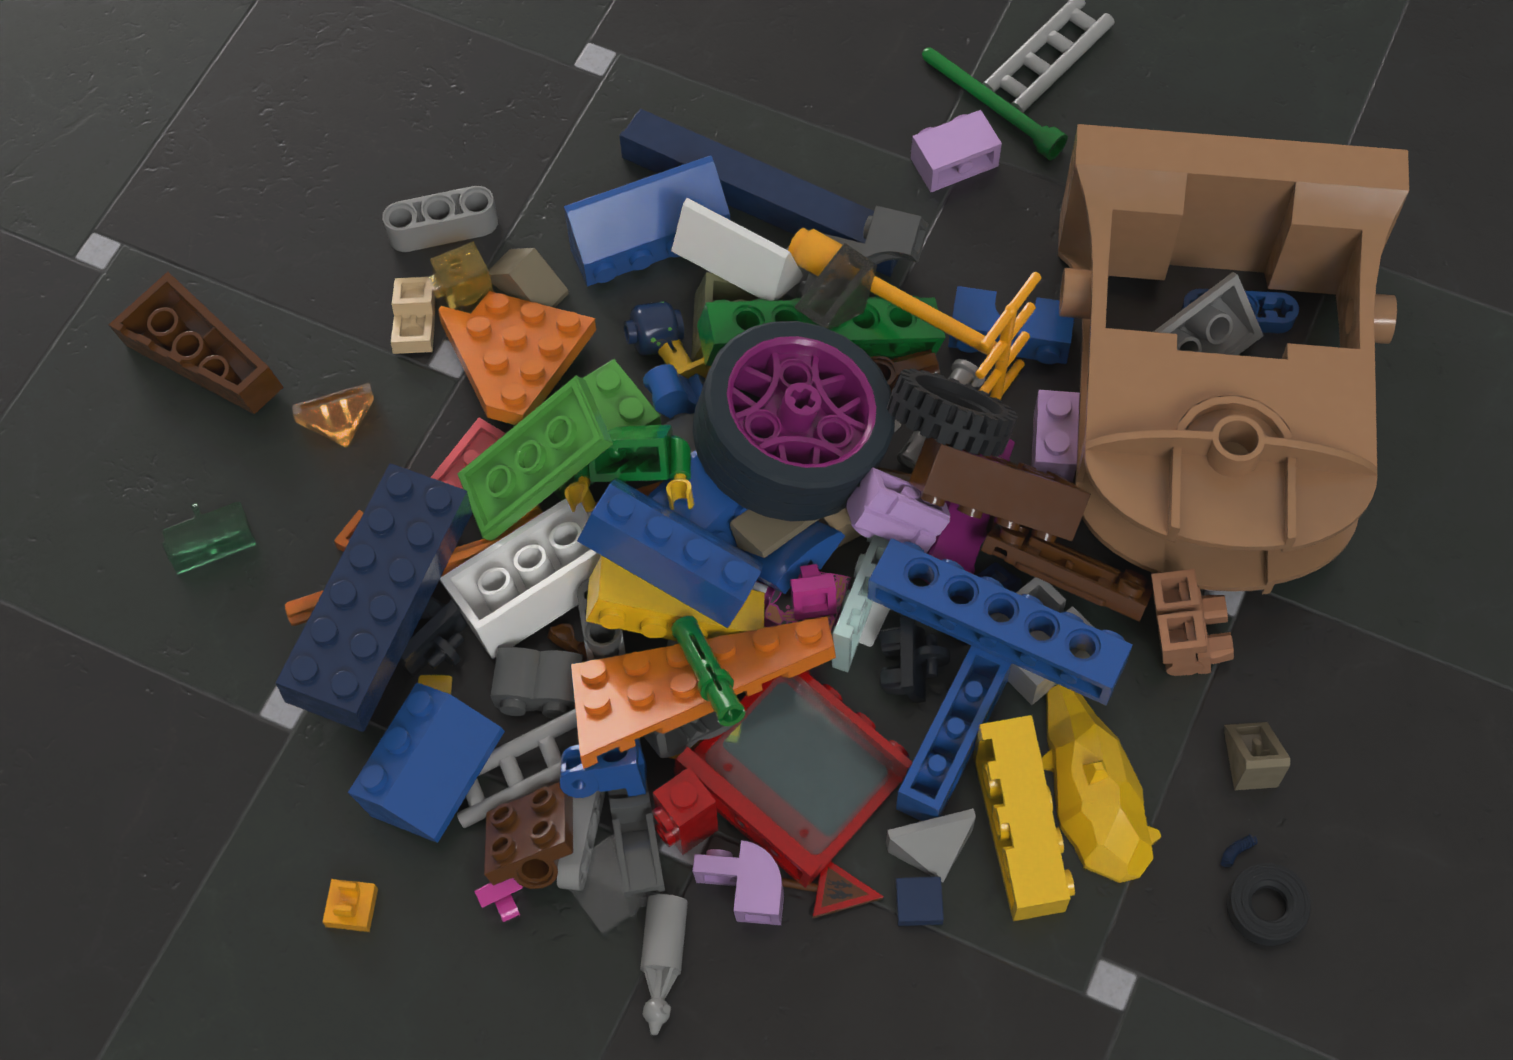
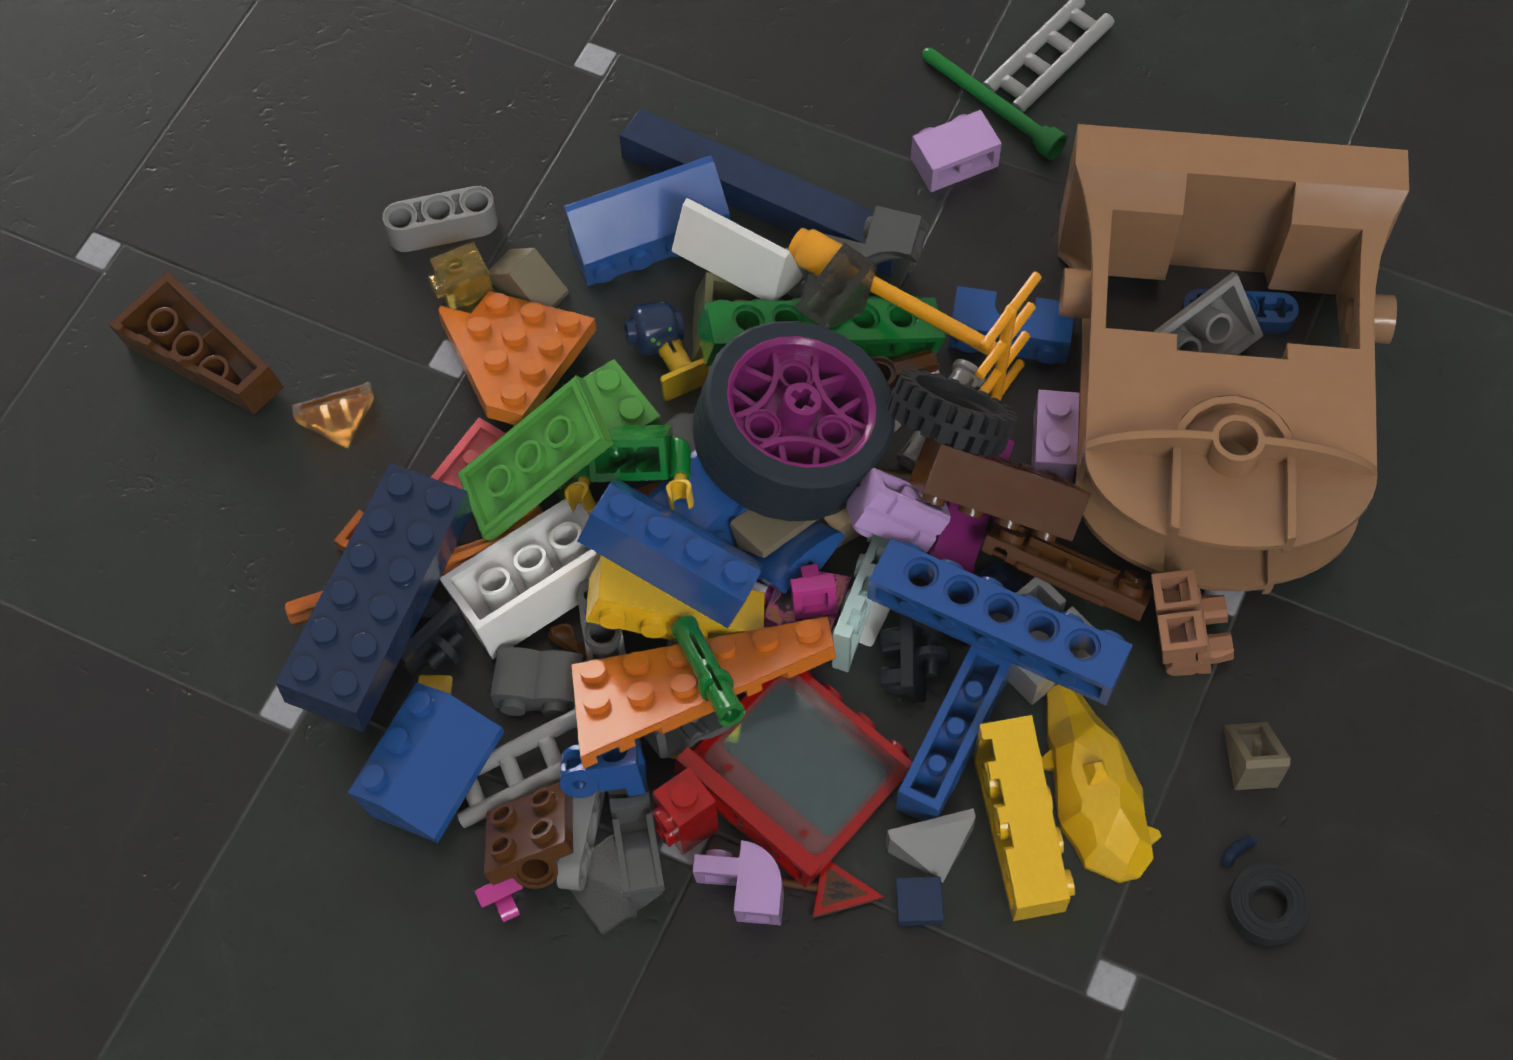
clear green panel [162,502,256,574] -> none
light orange tile [322,879,378,932] -> none
tan slope [391,276,435,354] -> none
light grey wheel [640,894,688,1035] -> none
blue leg [643,364,705,419] -> none

